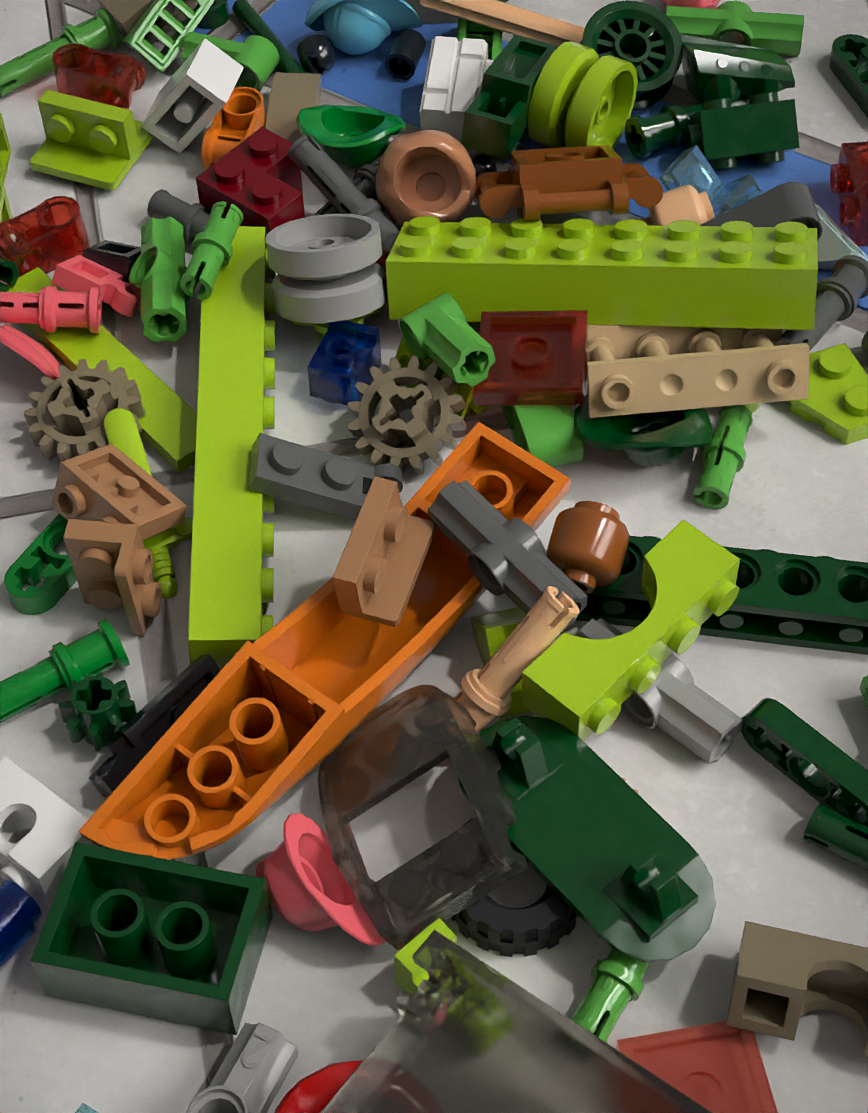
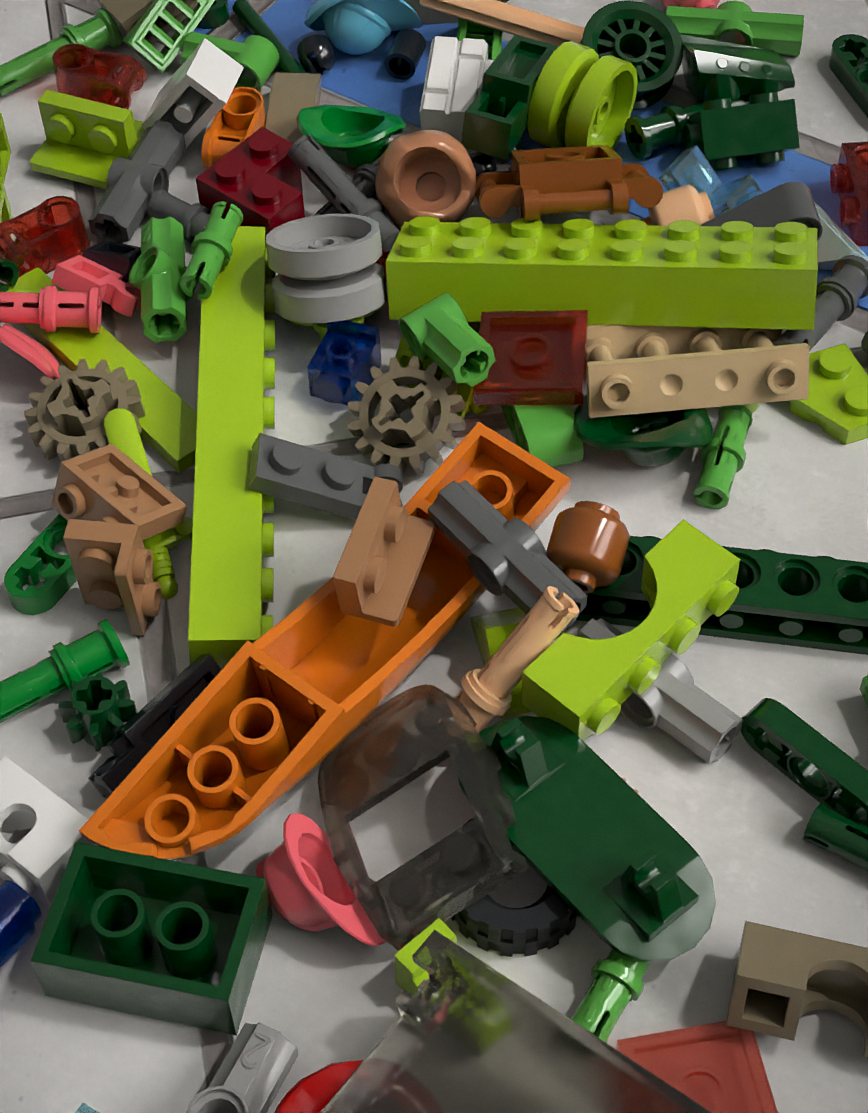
none -> dark grey piece [88,120,186,243]

